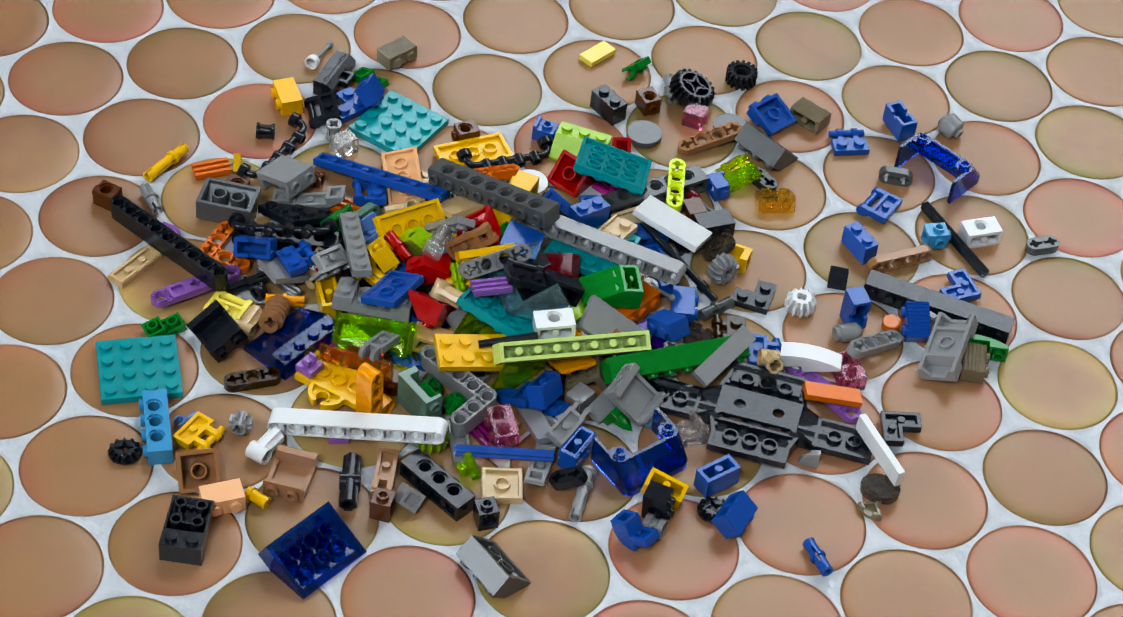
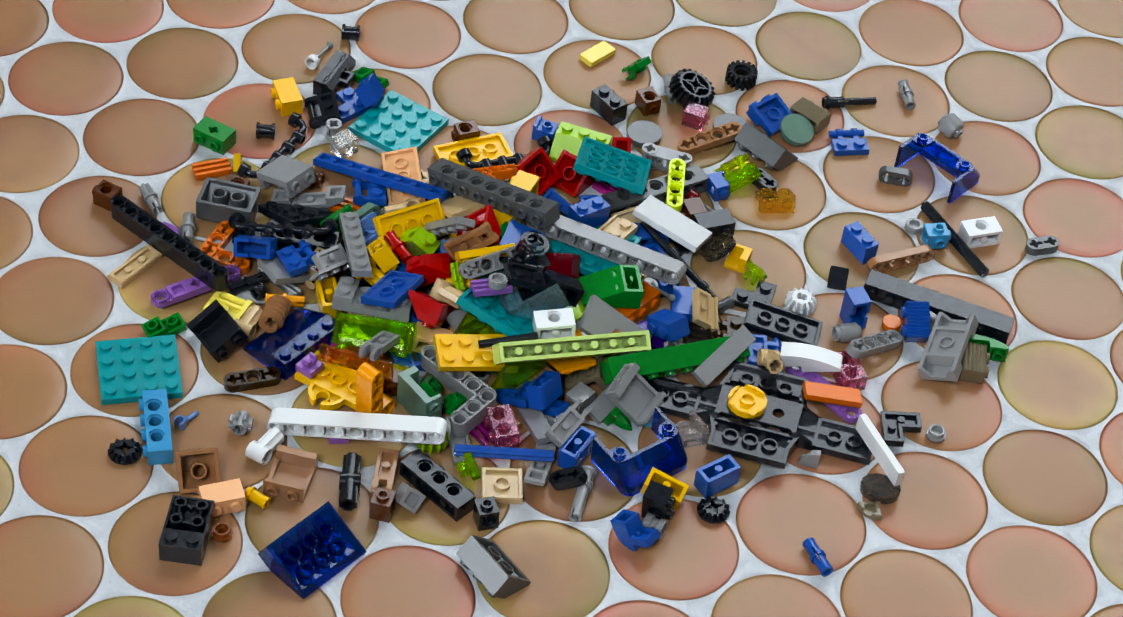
yellow pin [143,143,190,182] -> none
yellow plate [172,411,226,449] -> none
dark tan brick [377,36,417,71] -> none
clear piece [421,224,453,262] -> none
light grey gear [707,252,739,285] -> none
blue brick [711,490,758,539] -> none
blue plate [856,187,903,224] -> none
blue brick [882,100,918,142] -> none
plate [939,268,982,302] -> none
none -> light grey pin [180,211,196,243]
none -> green brick [193,116,236,155]
none -> dark orange plate [211,522,233,542]
none -> black bush [341,24,360,41]
none -> light grey tile [488,273,508,290]
none -> black wheel [512,240,536,264]
none -> red slope [517,147,562,195]
none -> black gear [519,231,550,257]
none -> light grey piece [641,143,692,172]
none -> tan plate [692,287,718,332]
none -> yellow tile [727,385,768,418]
none -> clear neon green tile [742,260,767,286]
none -> black tile [743,298,823,346]
none -> sand green tile [779,113,814,146]
none -> black pin [822,96,877,109]
none -> light grey pin [898,79,916,110]
none -> light grey tile [904,218,924,235]
none -> light grey plate [926,424,946,443]

